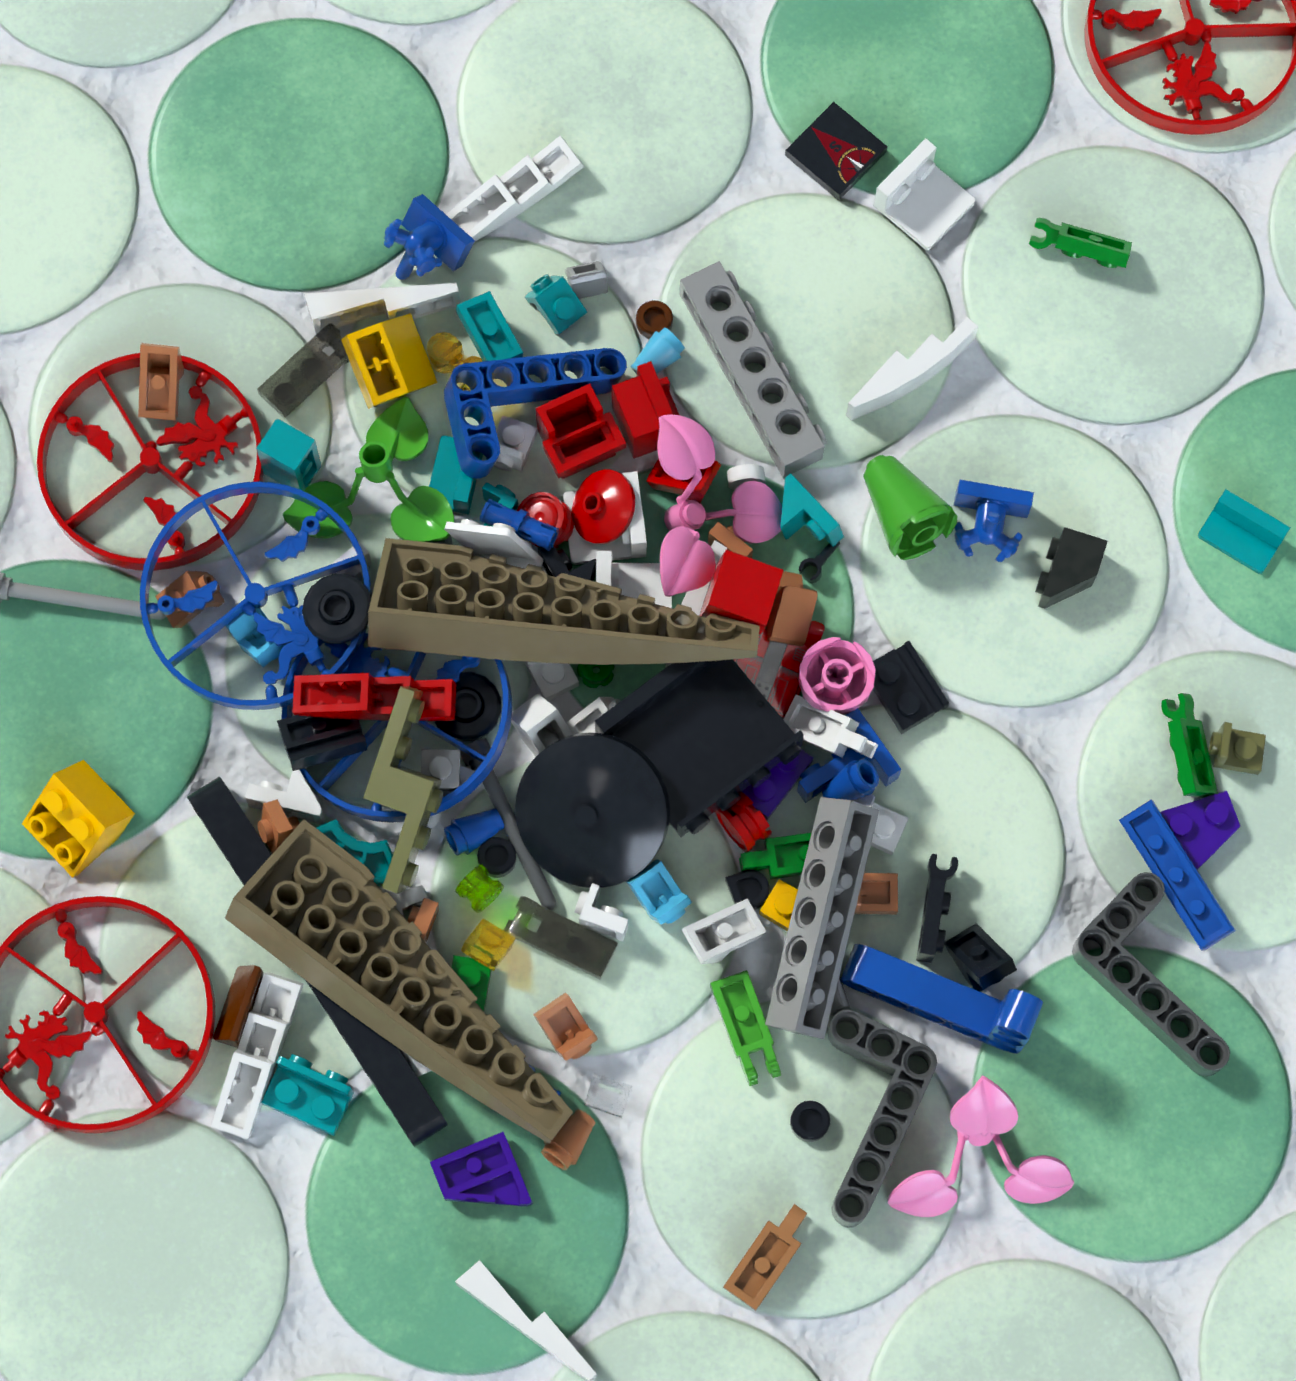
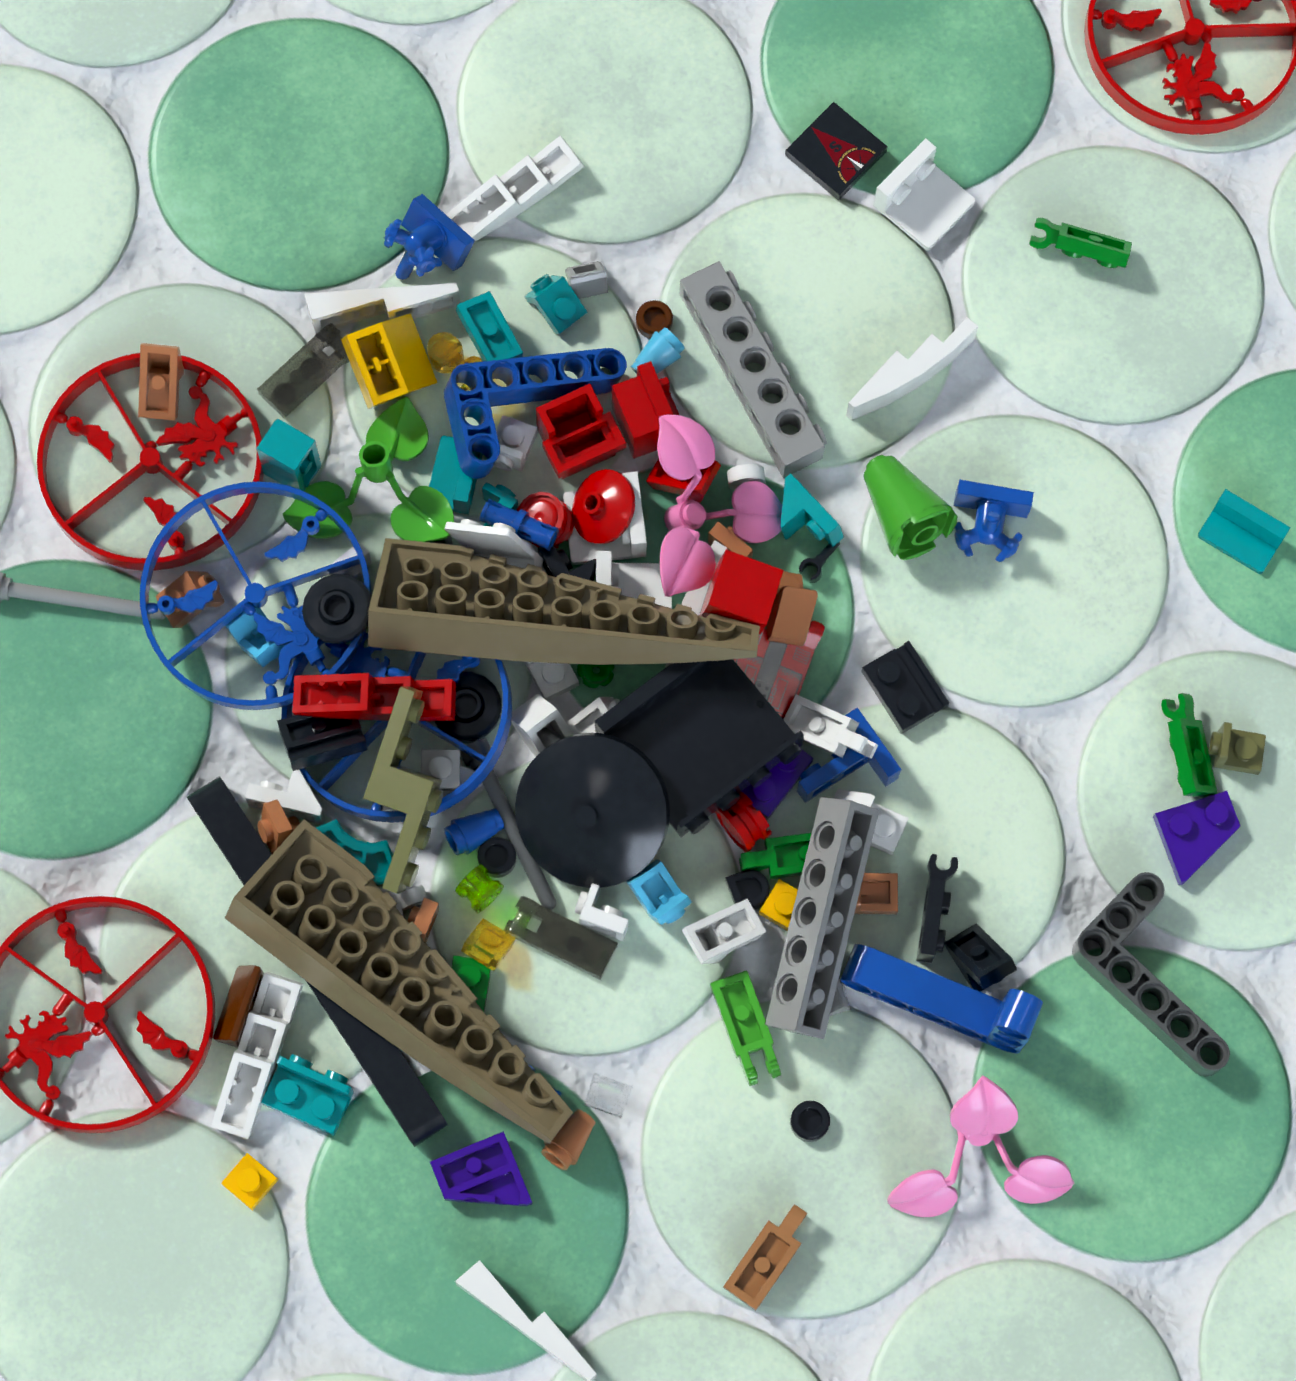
yellow slope [22,760,135,878] -> none
nougat bracket [533,993,598,1061] -> none
bright pink cylinder [798,637,876,715] -> none
blue cone [822,759,879,800] -> none
dark grey beam [827,1009,937,1227] -> none
pearl dark grey slope [1035,527,1108,609] -> none
blue tile [1119,799,1236,951] -> none
none -> yellow plate [221,1153,278,1211]

